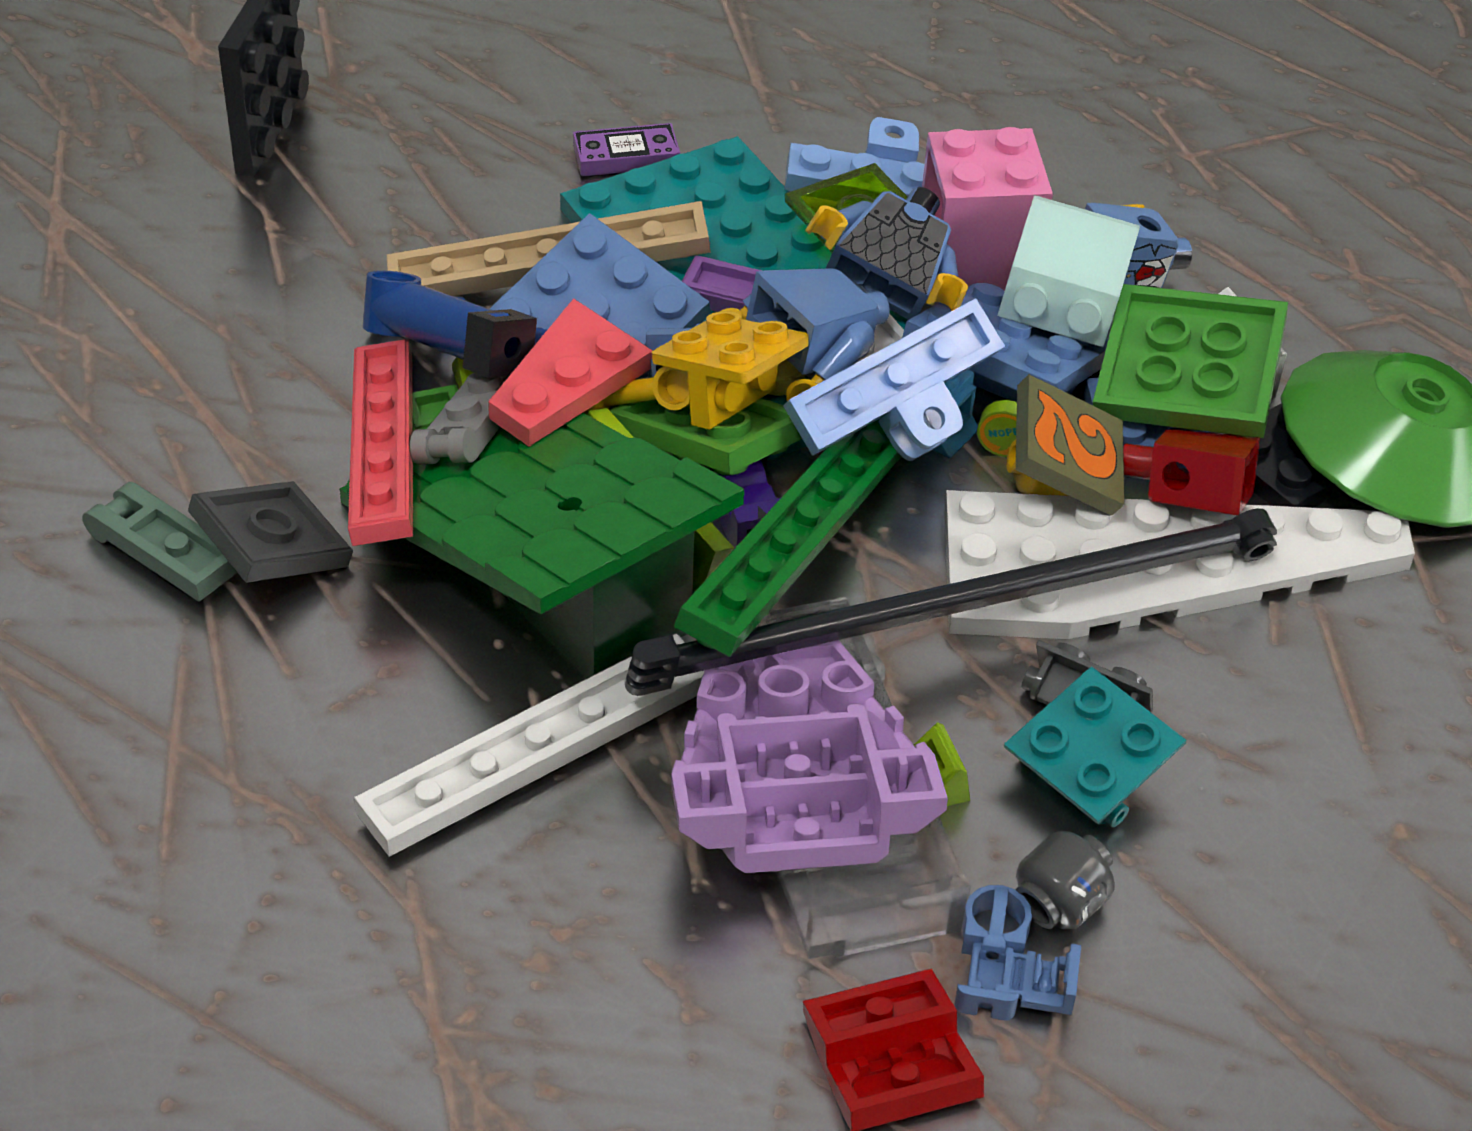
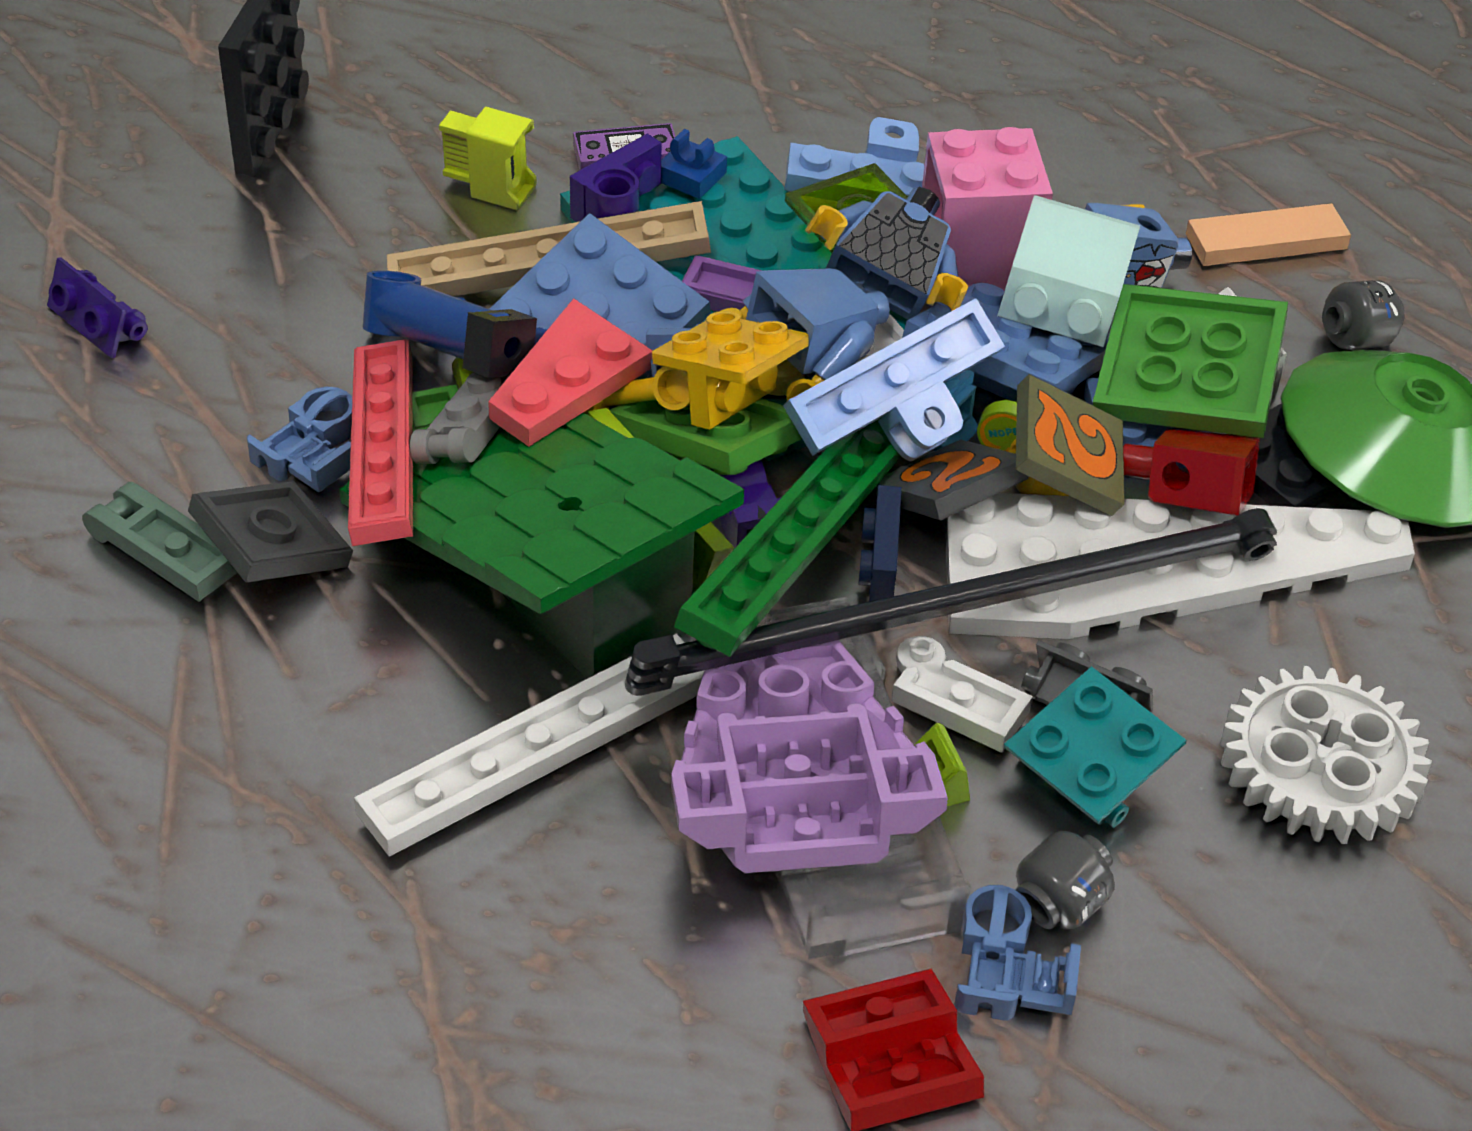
none -> dark purple hinge [47,257,148,358]
none -> medium blue piece [247,386,352,492]
none -> neon yellow piece [439,106,537,211]
none -> dark purple plate [570,133,662,222]
none -> blue tile [661,129,727,199]
none -> dark blue plate [858,485,902,602]
none -> dark grey tile [872,439,1029,521]
none -> white hinge [891,636,1033,753]
none -> light nougat tile [1186,203,1351,266]
none -> white gear [1220,666,1432,844]
none -> dark grey head [1322,280,1405,351]

